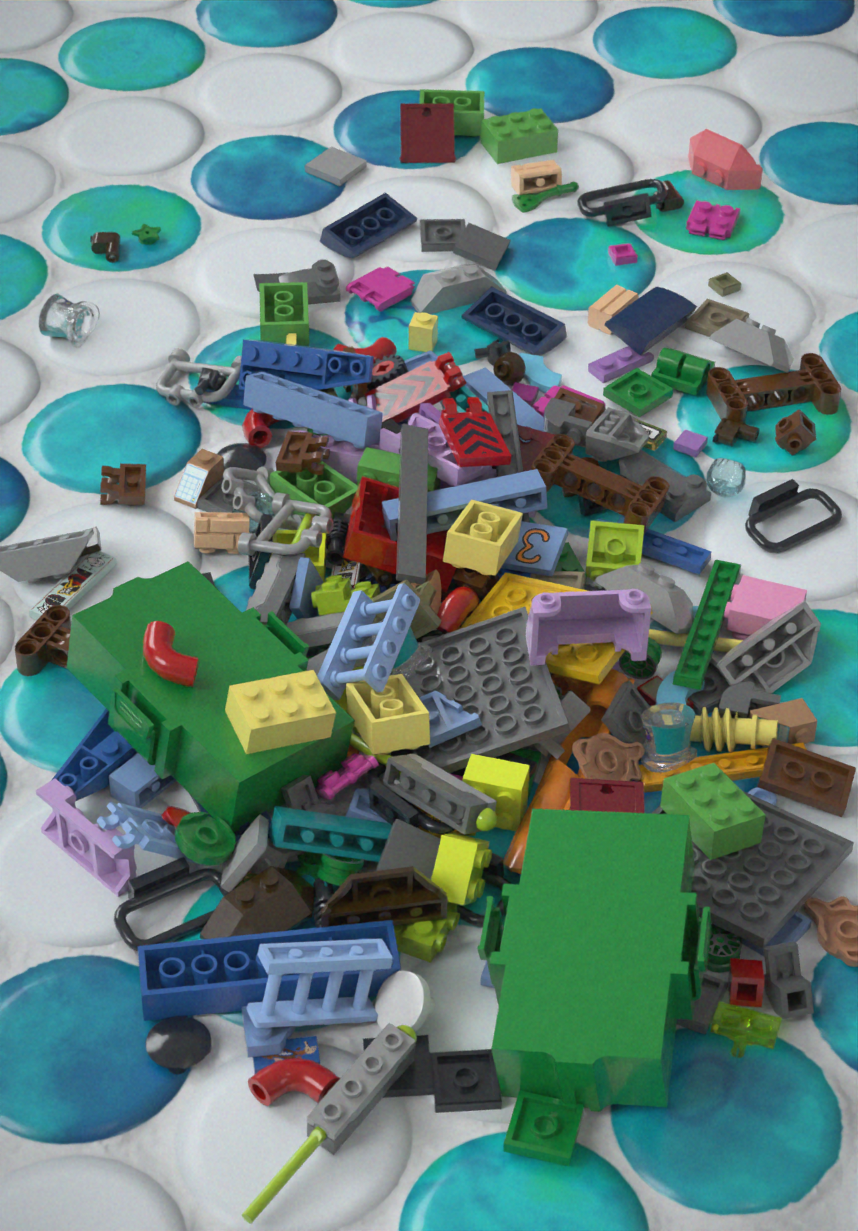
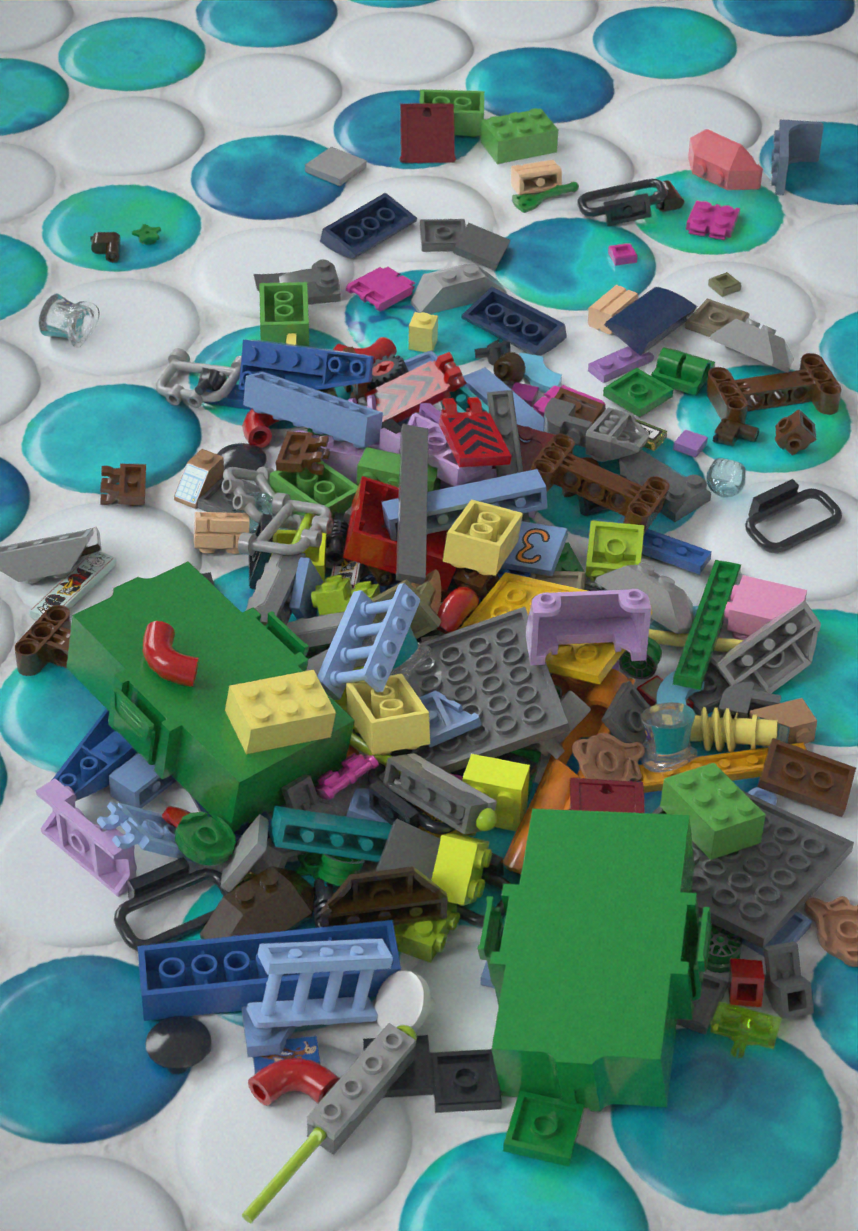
none -> sand blue bracket [771,119,823,195]

